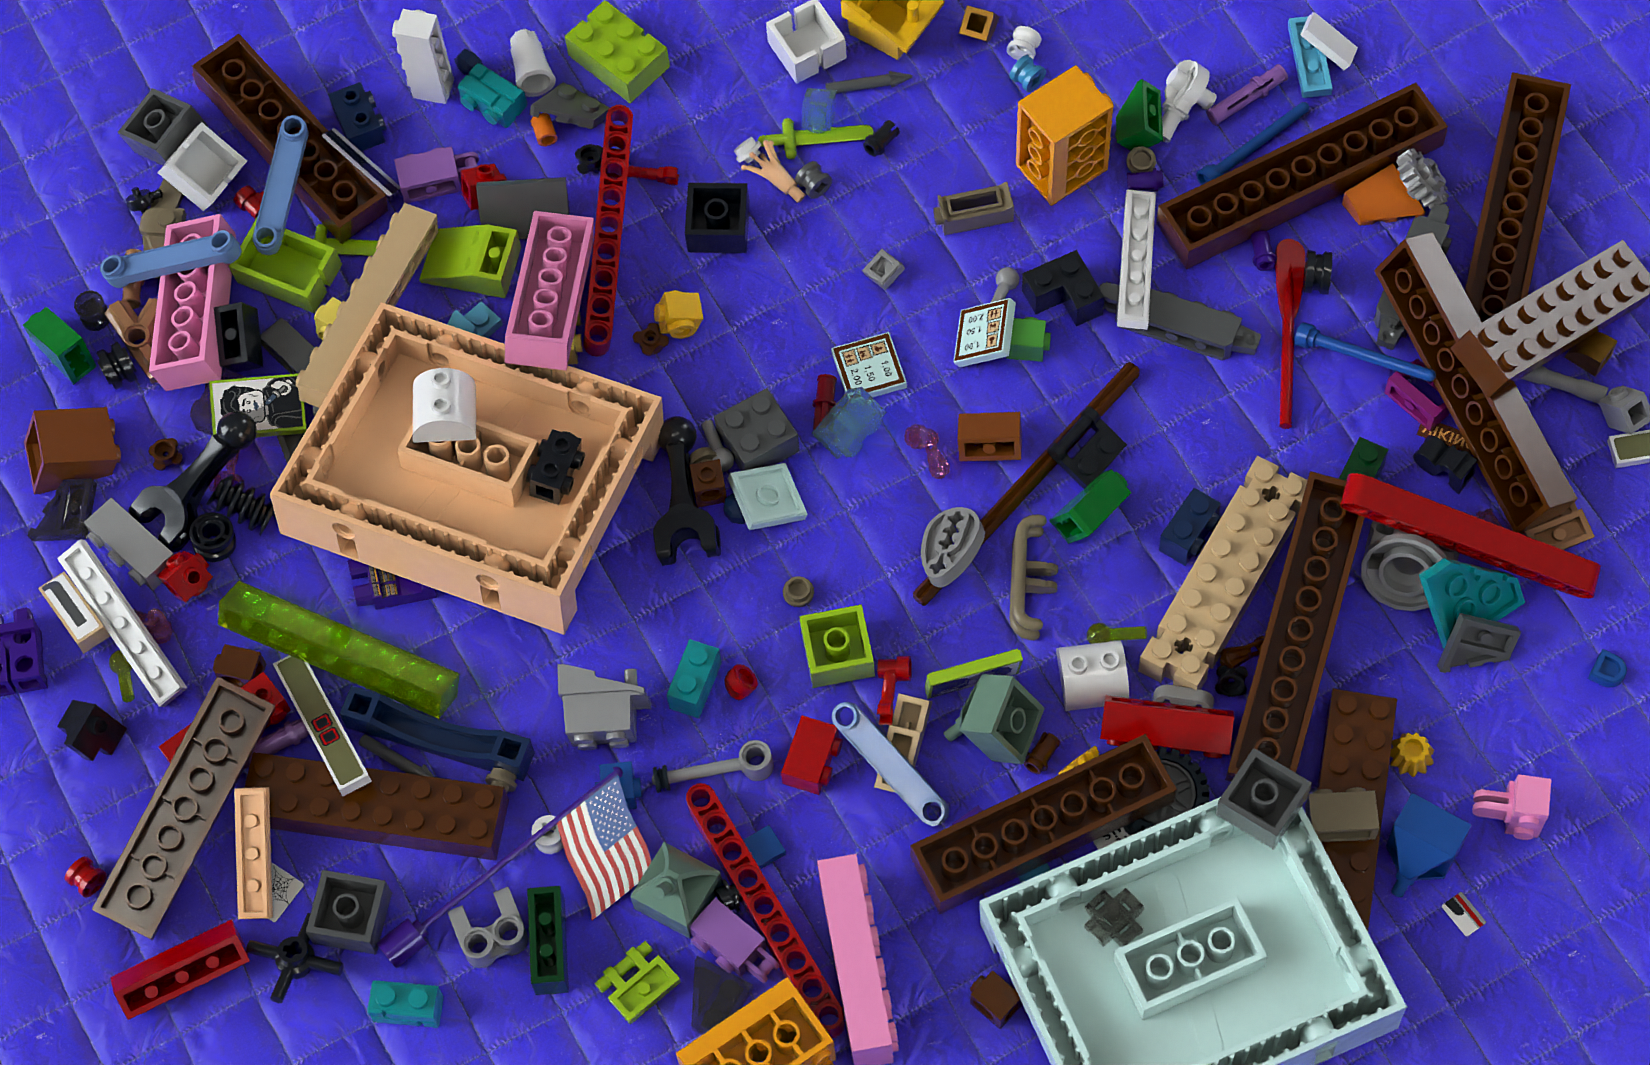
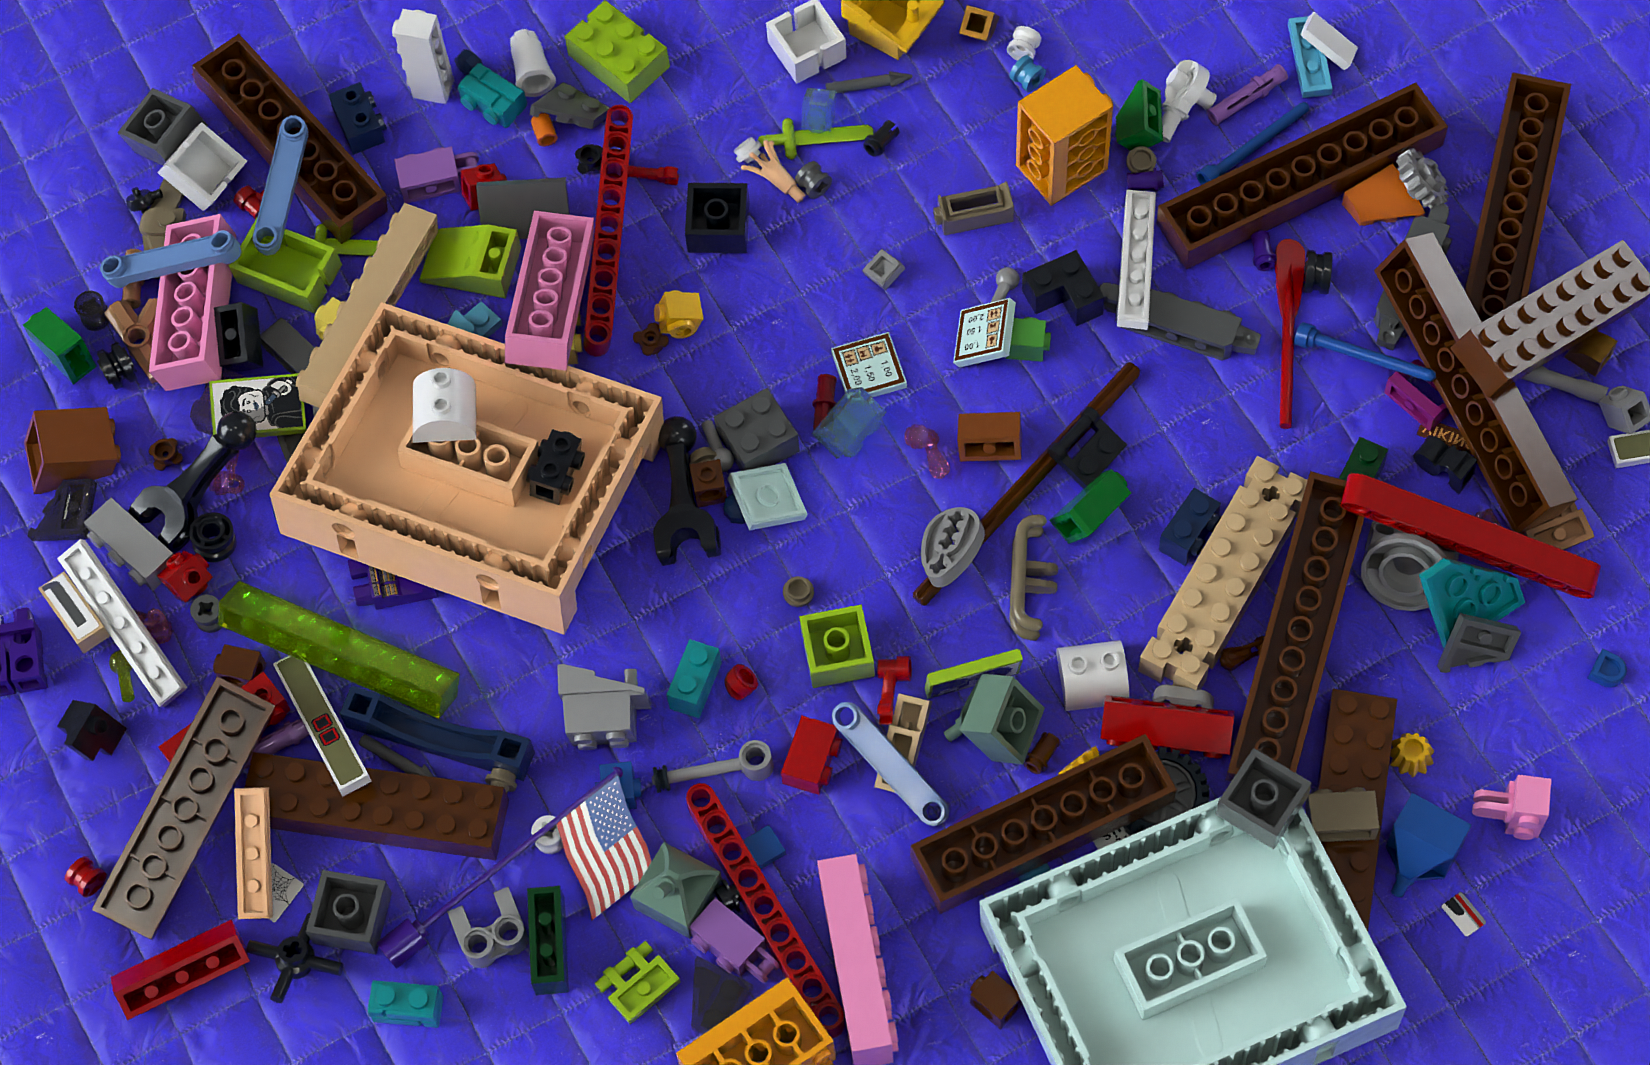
black piece [206,474,274,536] -> none
sticker [322,128,400,196] -> none
clear smoke piece [1084,888,1144,947] -> none
clear neon green bar [1087,623,1147,644] -> none
black plate [1215,665,1248,697] -> none
none -> dark grey wheel [190,594,226,633]

